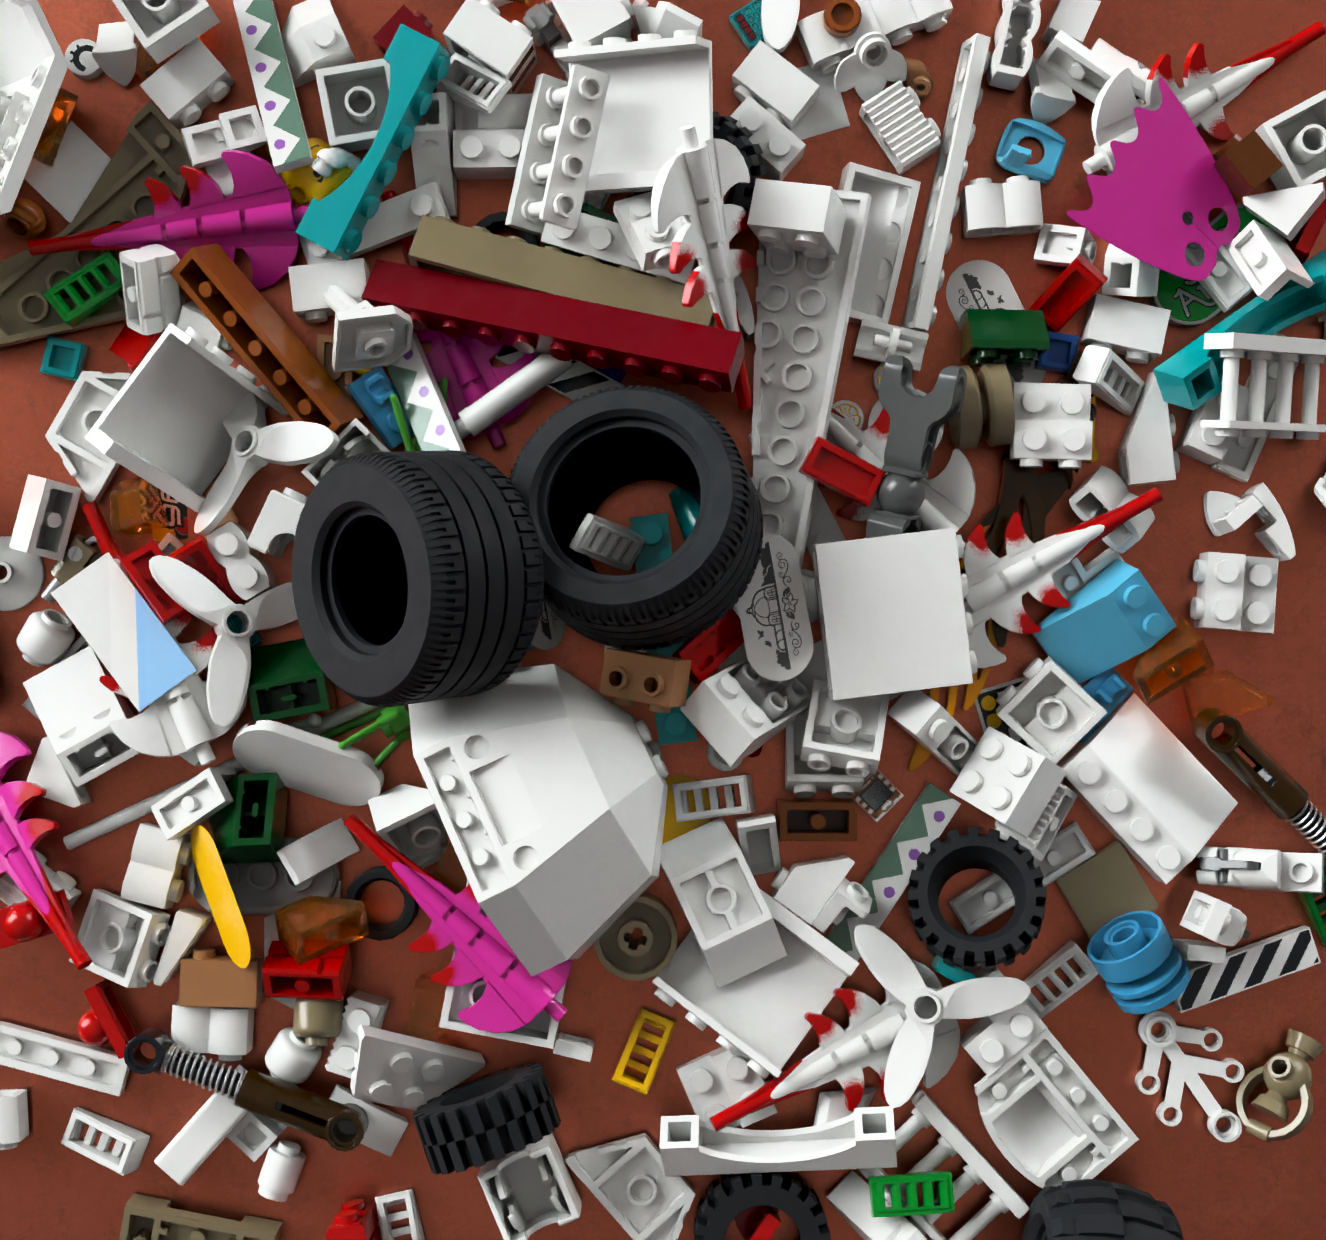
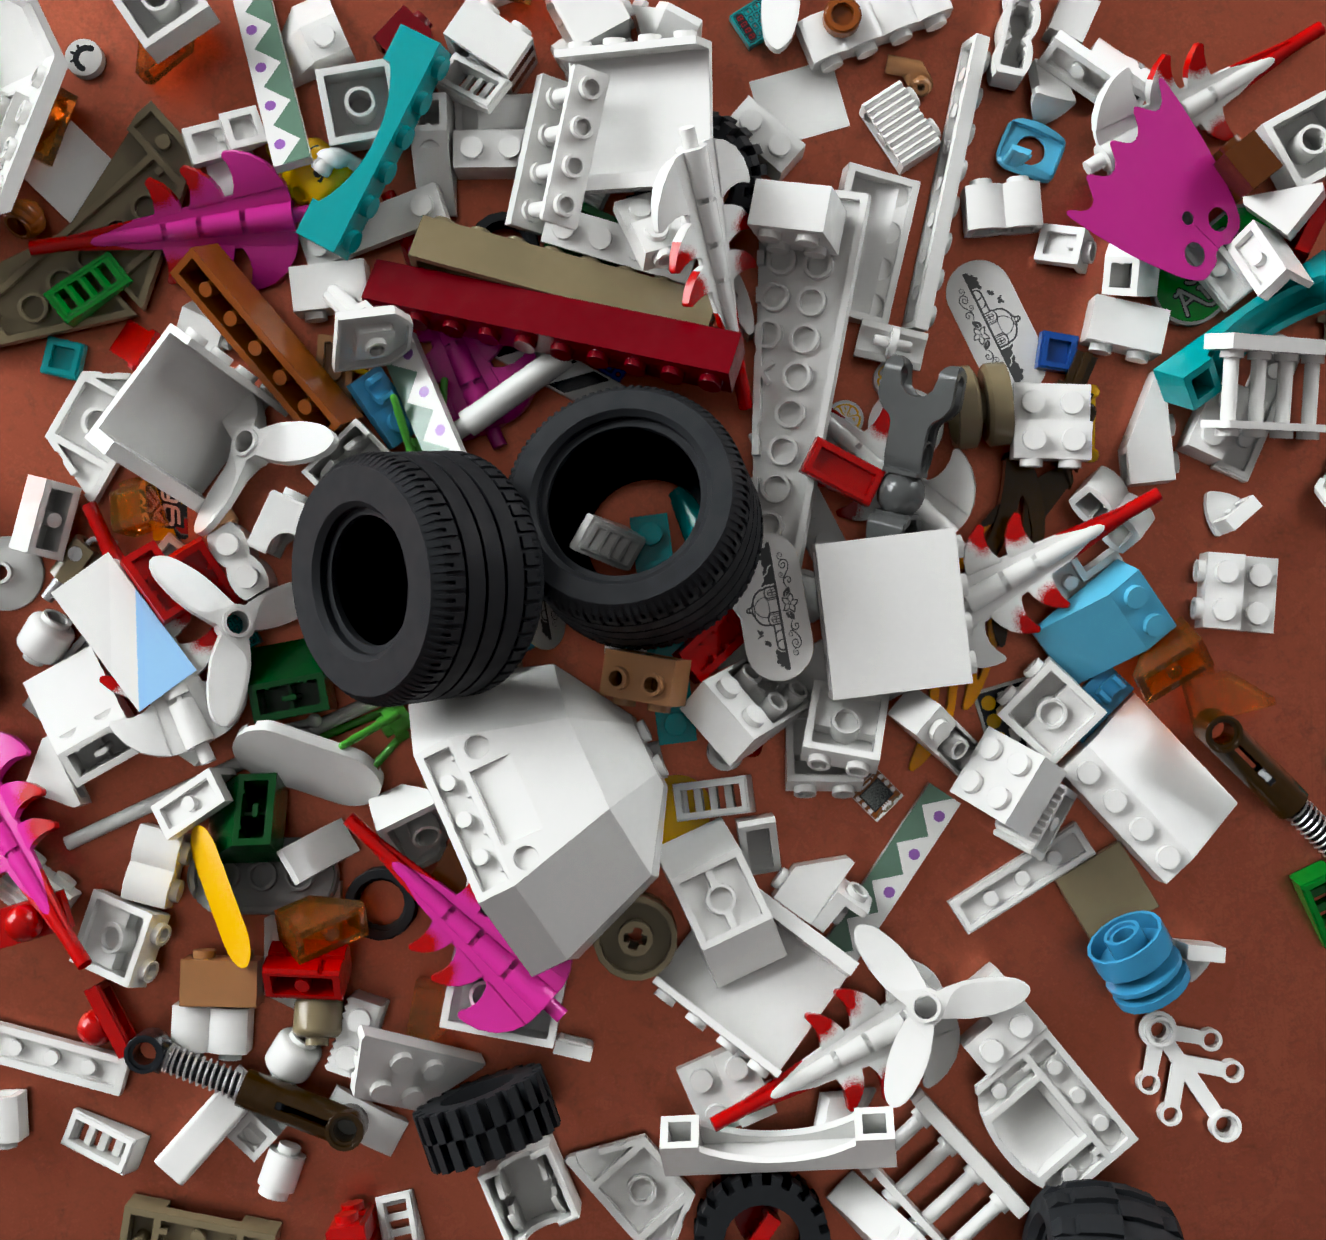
white tile [92,21,139,86] -> none
white brick [119,244,186,336] -> none
white brick [140,37,235,130] -> none
white slope [153,906,213,986] -> none
light grey plate [523,2,561,54] -> none
yellow slope [611,1008,676,1096] -> none
white brick [732,40,820,131] -> none
reddish brown brick [777,799,857,841] -> none
white plate [834,32,907,102] -> none
green slope [868,1170,955,1218] -> none
black tyre [908,827,1047,972] -> none
teal tile [931,954,976,983] -> none
dark green slope [960,309,1050,368] -> none
white slope [1024,940,1098,1019] -> none
red tile [1029,254,1108,333] -> none
white slope [1073,345,1145,416] -> none
tile [1174,925,1321,1013] -> none
white plate [1179,890,1250,946] -> none
white plate [1196,846,1324,894] -> none
dark tan piece [1236,1029,1325,1142] -> none
white slope [1241,482,1296,562] -> none

